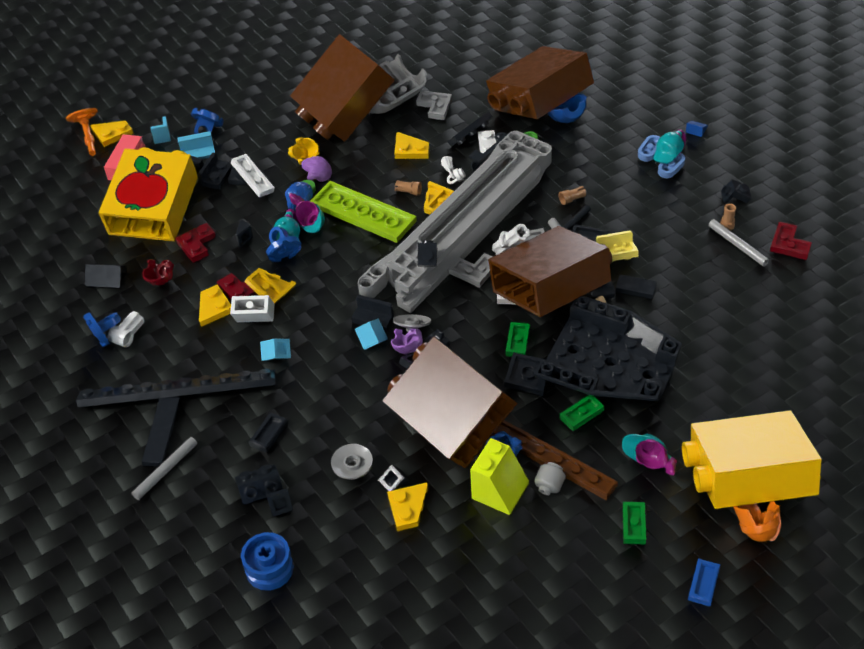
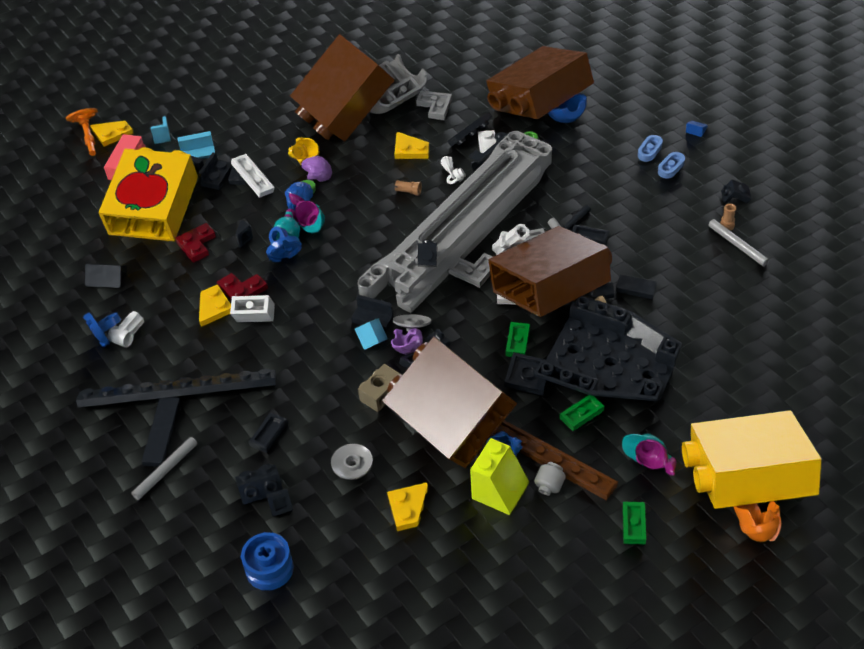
dark red hair [142,259,174,286] -> none
blue tile [191,108,224,134] -> none
yellow wing [245,268,296,304] -> none
medium azure panel [260,339,291,361] -> none
lime plate [310,181,417,243] -> none
black slope [379,465,411,491] -> none
yellow wing [424,181,454,215] -> none
medium nougat pin [559,186,586,205] -> none
light yellow bracket [596,230,638,262] -> none
teal hair [653,129,686,164] -> none
blue tile [688,559,720,606] -> none
dark red plate [770,222,812,260] -> none
none -> dark tan brick [358,364,400,412]

